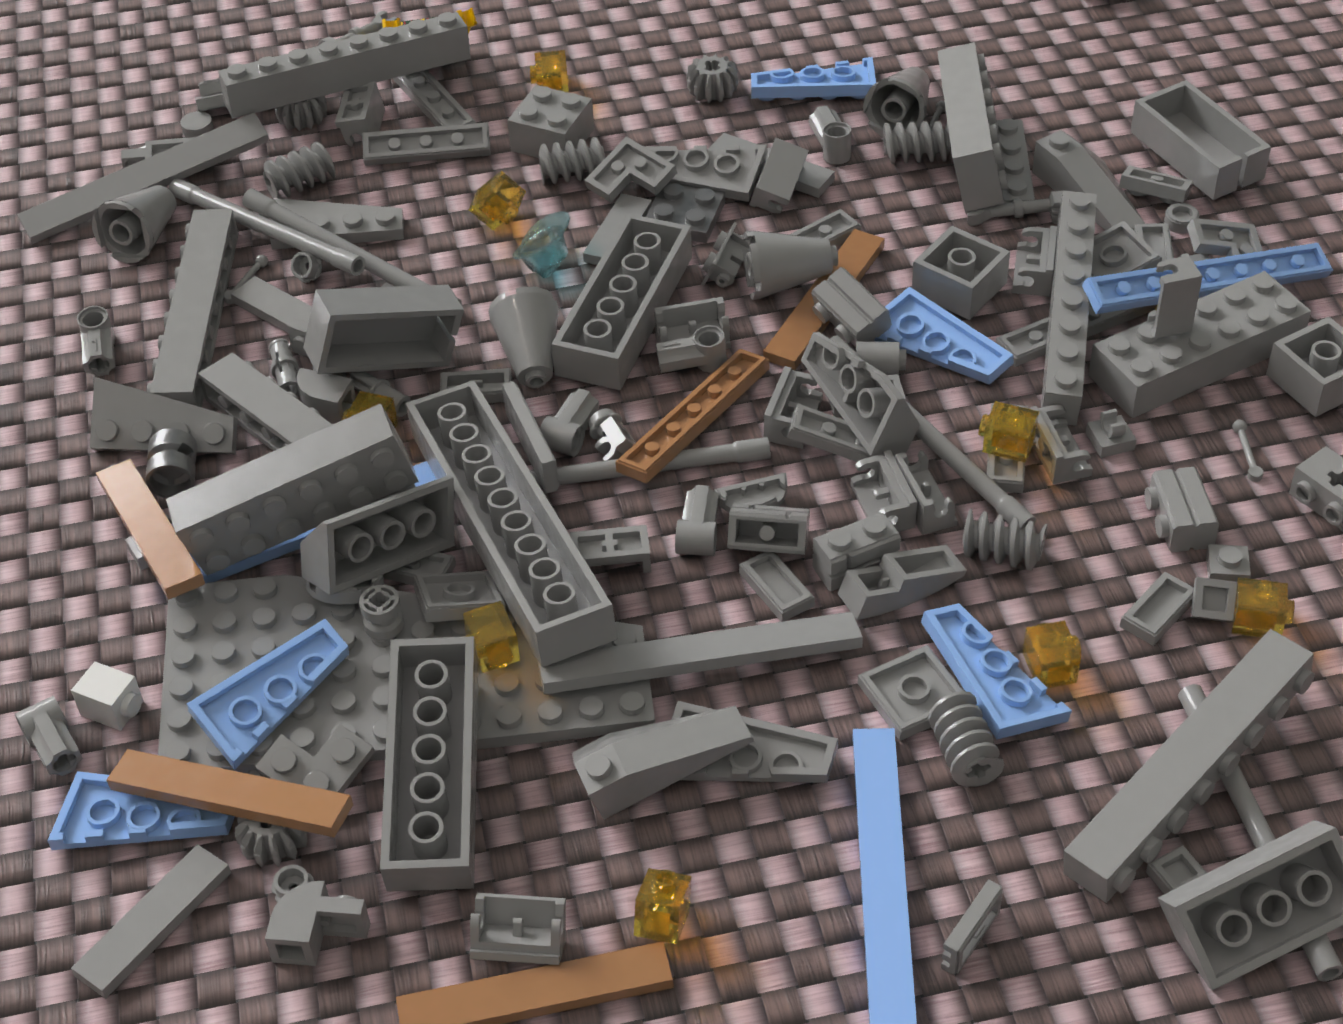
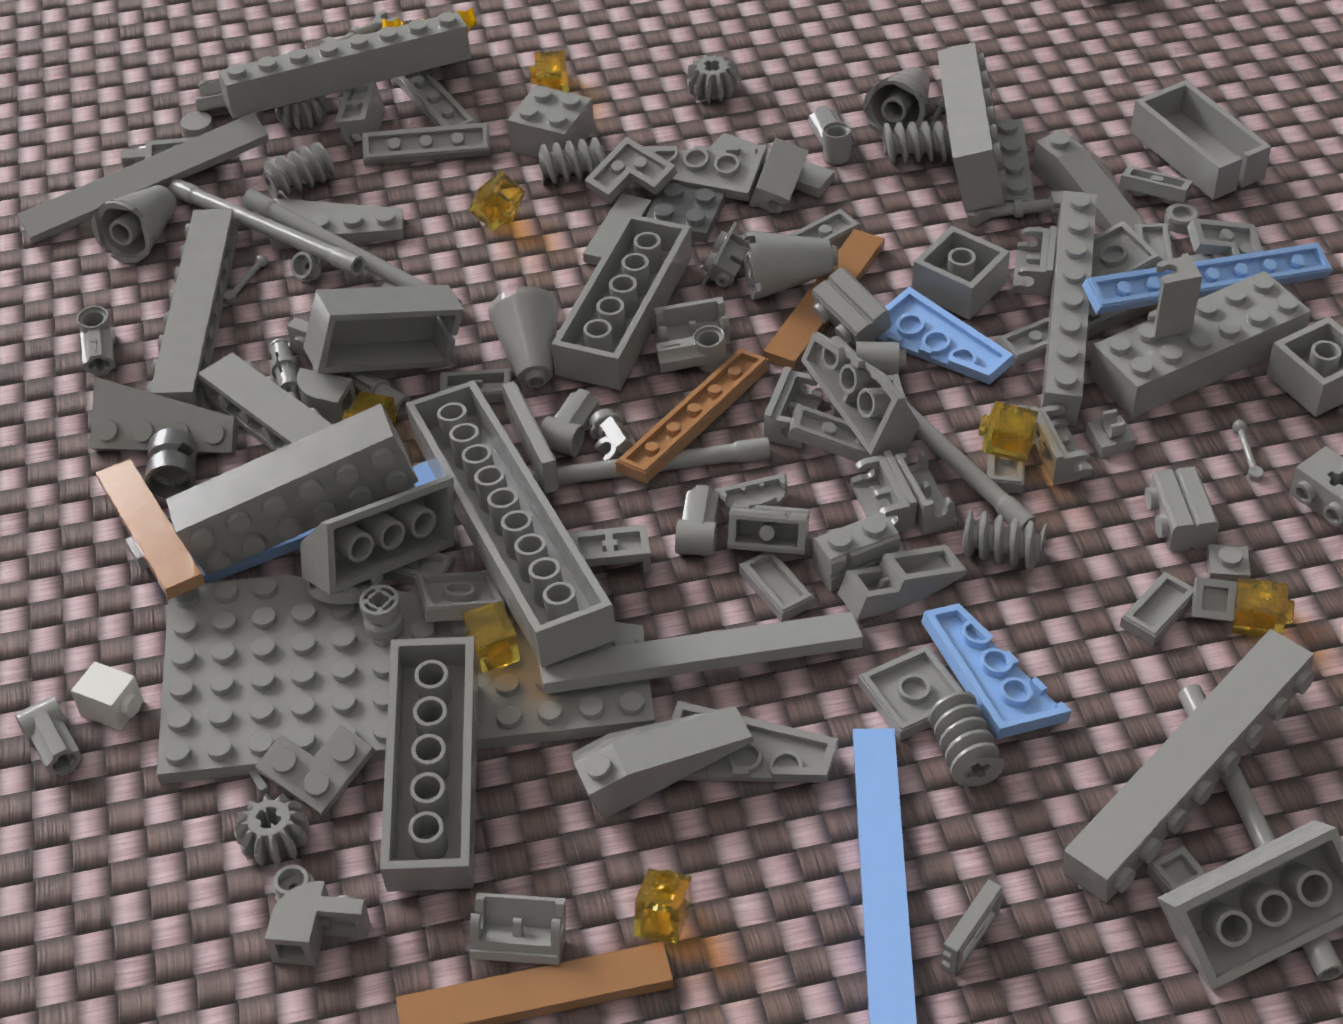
light blue wing [47,771,235,850] -> none
light grey tile [71,844,231,999] -> none
medium nougat tile [106,749,354,838] -> none
light blue wing [187,619,349,770] -> none
light grey tile [231,276,312,333] -> none
clear light blue piece [513,211,570,278] -> none
light blue wing [751,57,876,101] -> none
clear yellow brick [1022,620,1082,688] -> none

